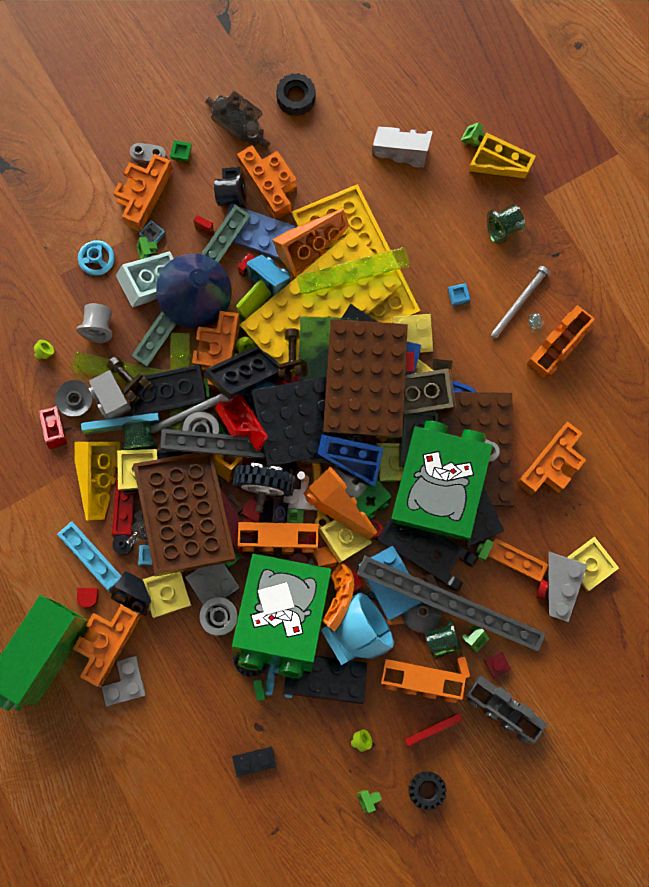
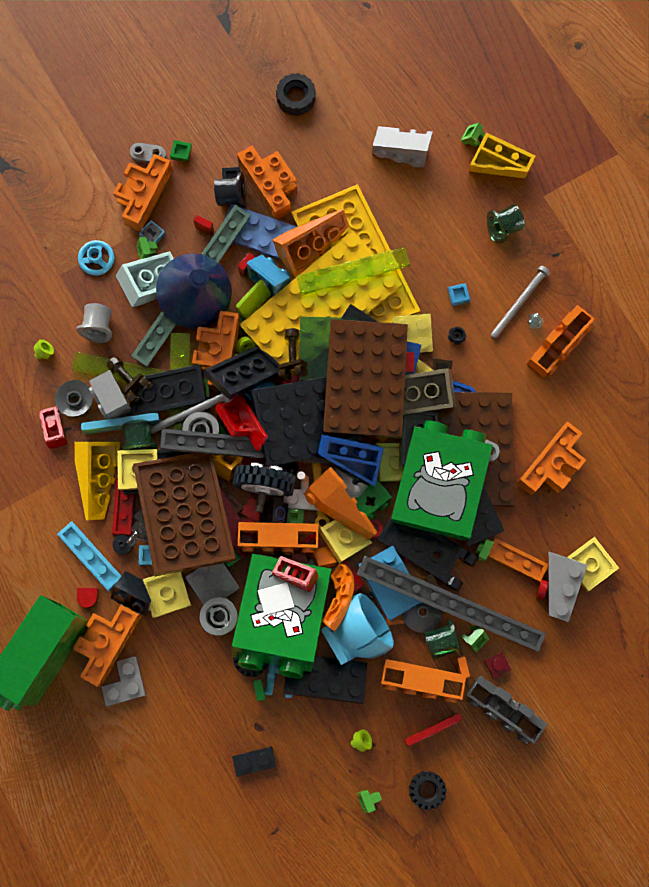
clear smoke piece [205,90,271,149] -> none
none -> red slope [272,556,319,592]
none -> black plate [448,327,466,345]

